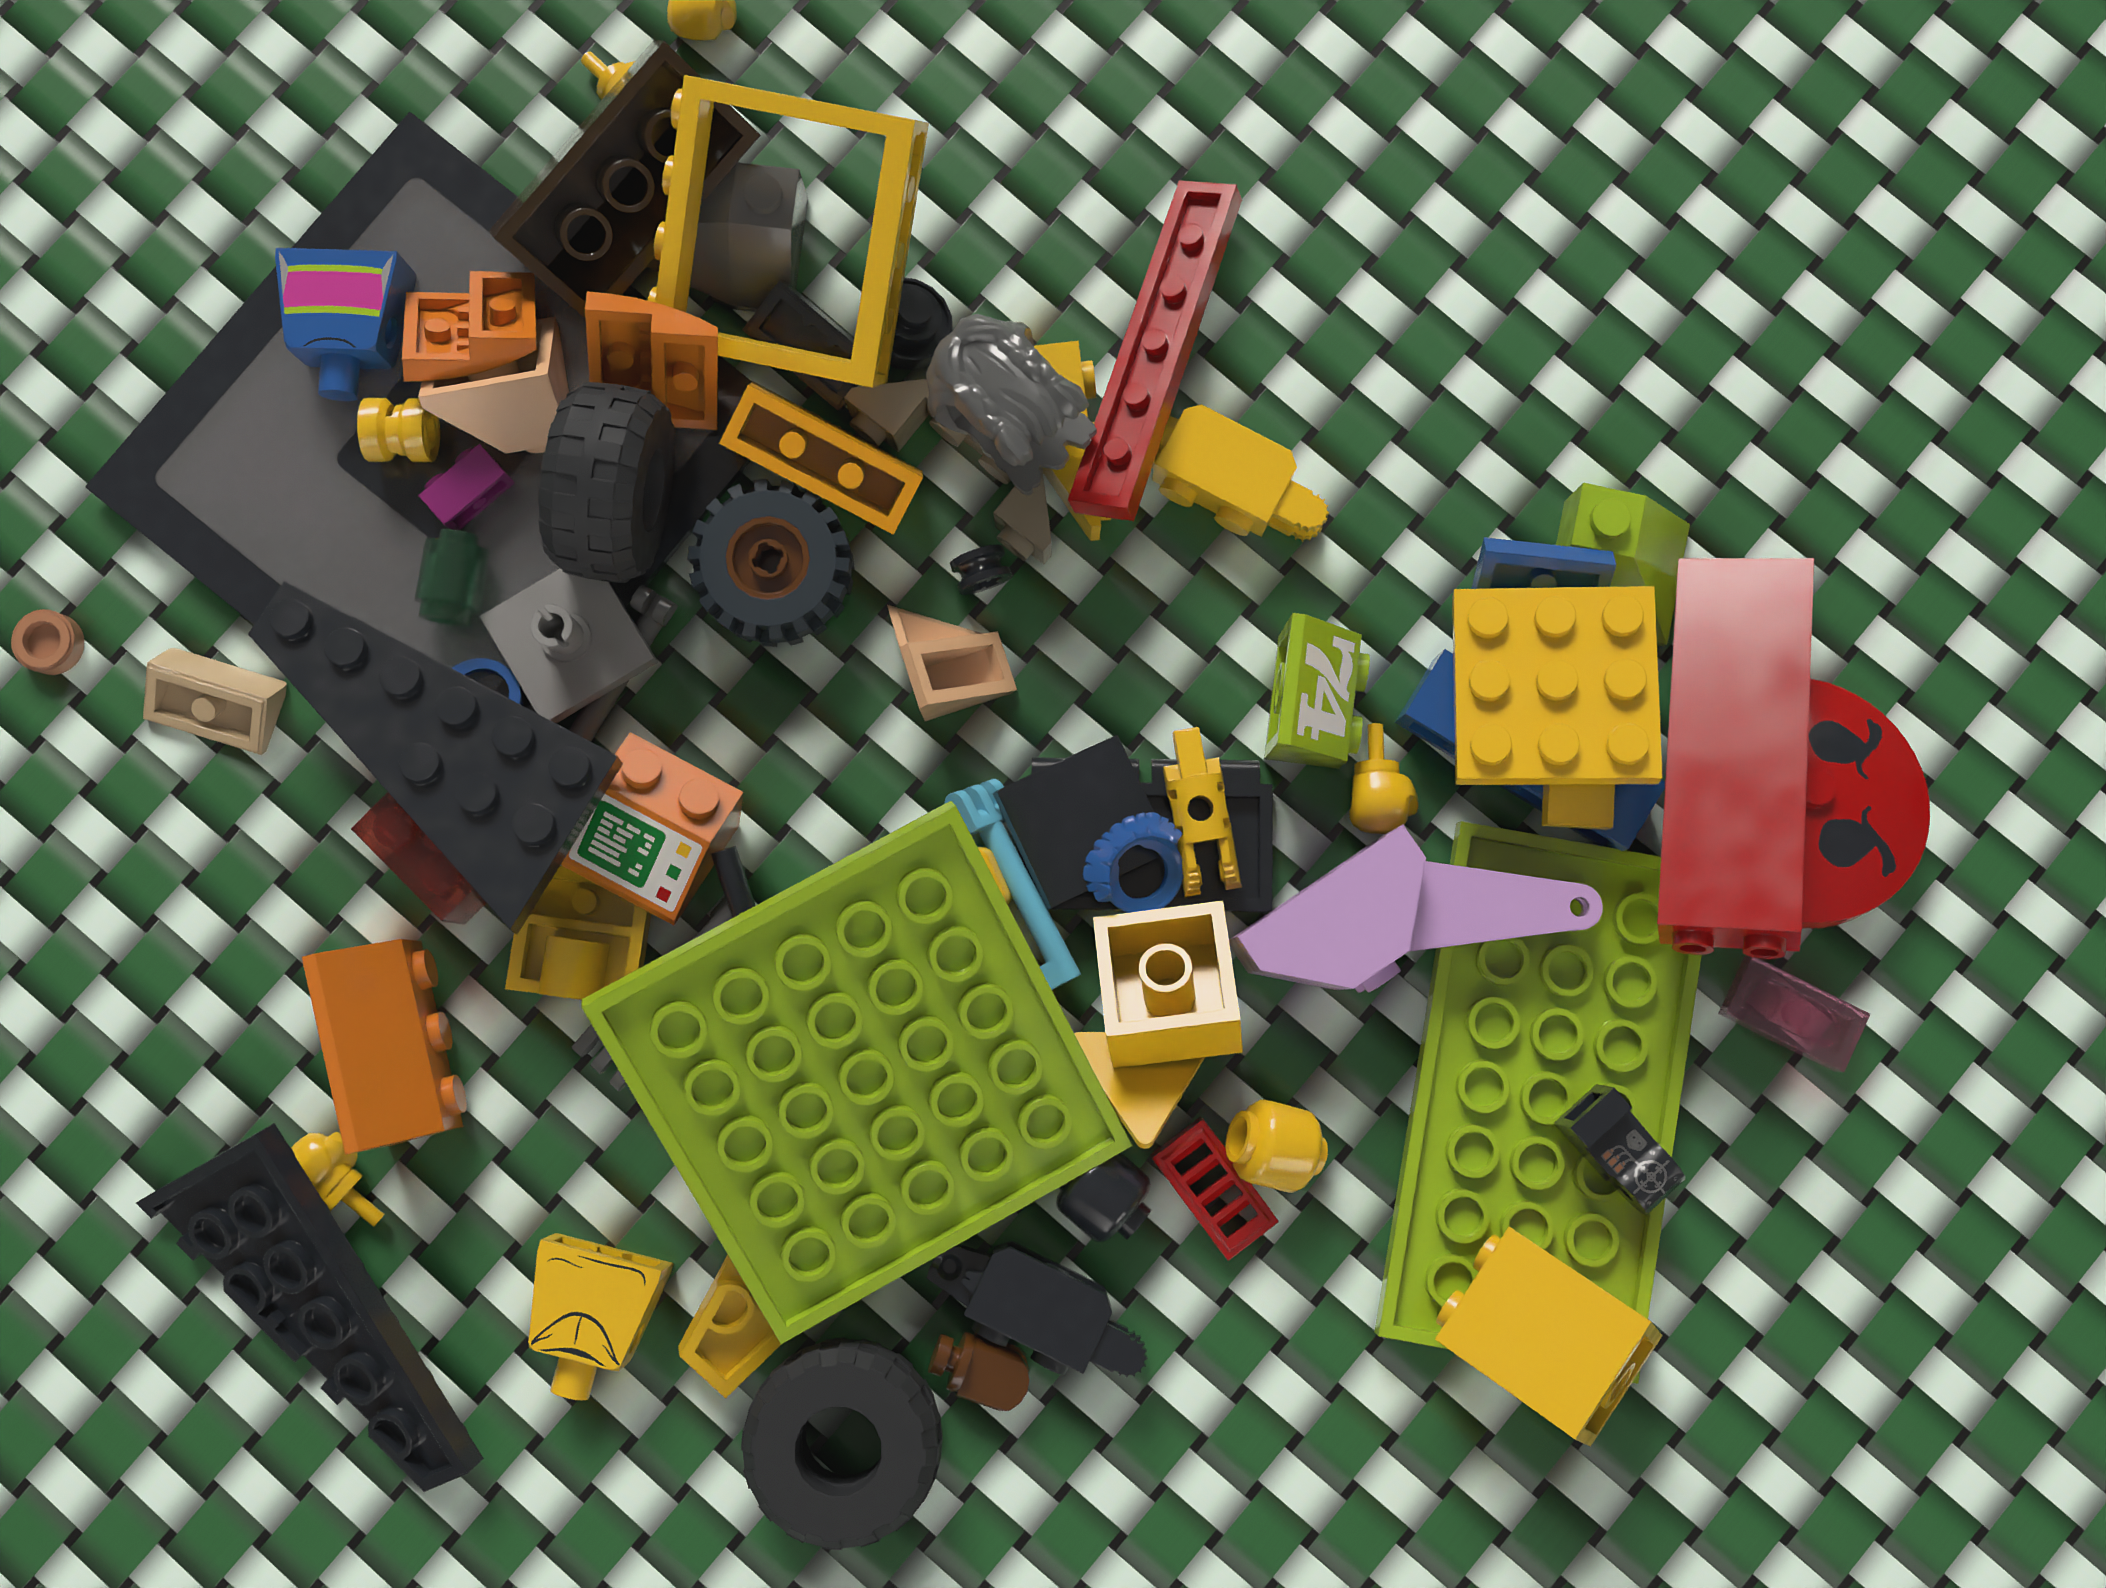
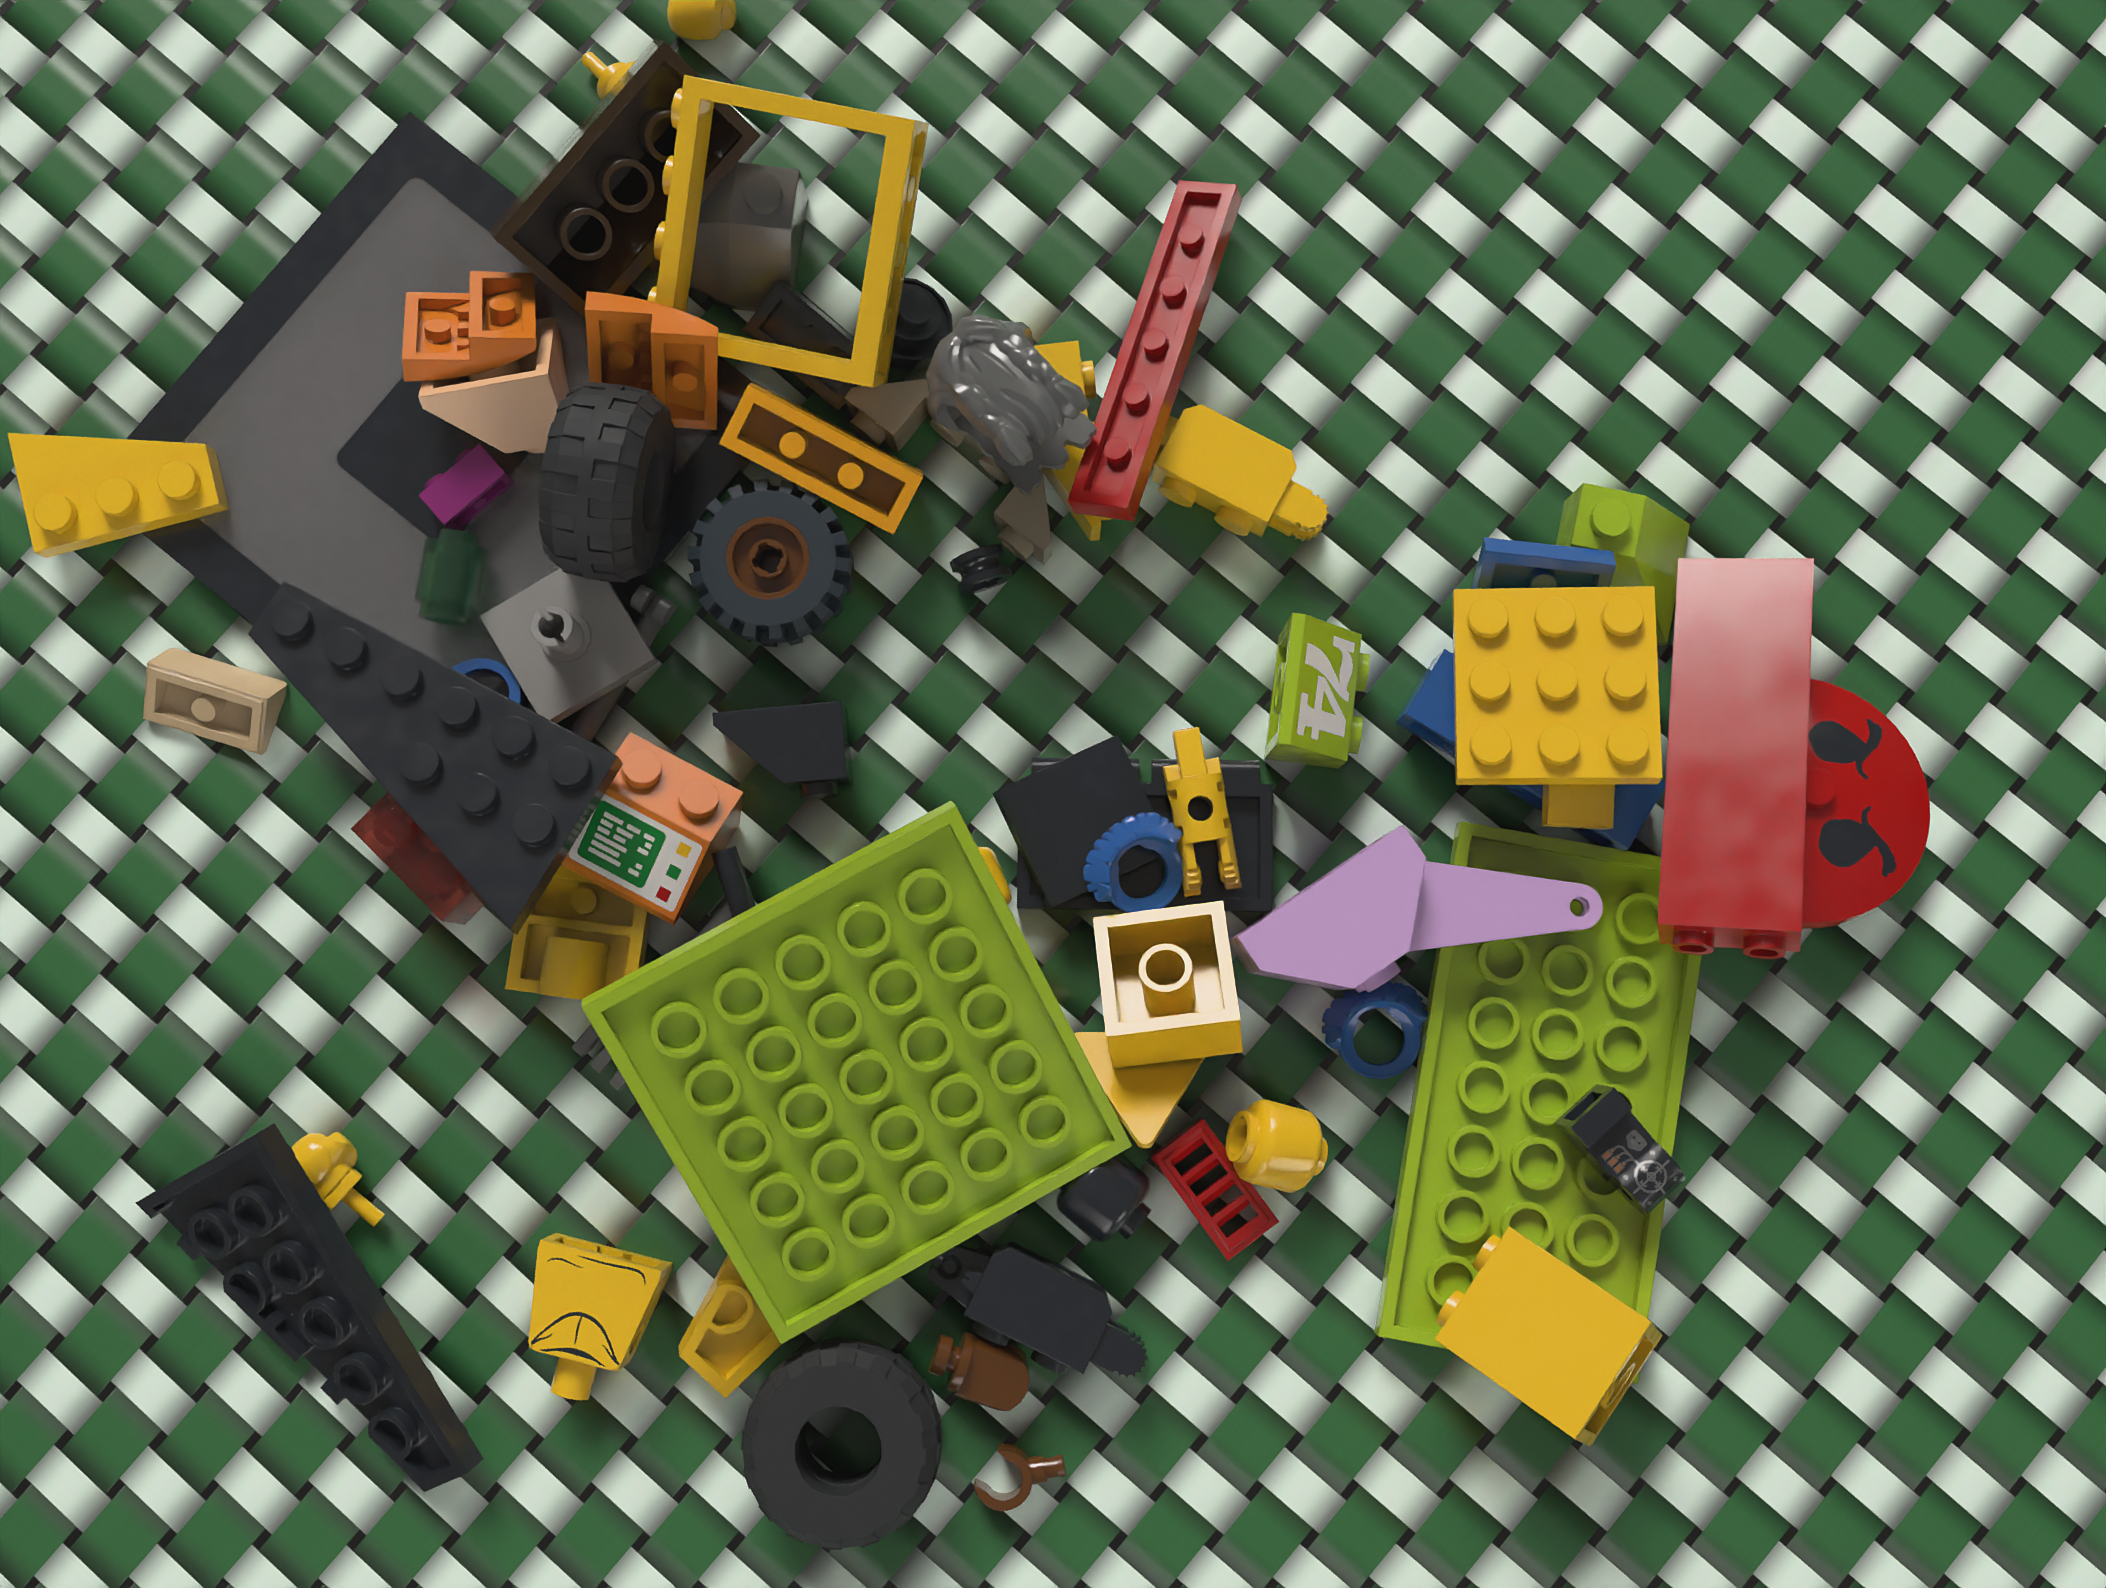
nougat tile [11,609,84,675] -> none
blue torso [275,248,416,401] -> none
orange slope [302,939,467,1155] -> none
yellow wheel [357,398,440,462] -> none
light nougat slope [887,605,1017,721] -> none
medium azure hinge [945,779,1081,990] -> none
yellow piece [1349,723,1418,834] -> none
clear pink plate [1718,956,1870,1072] -> none
none -> yellow wing [7,433,229,558]
none -> black slope [712,701,853,799]
none -> reddish brown piece [974,1443,1066,1511]
none -> blue piece [1321,981,1428,1079]

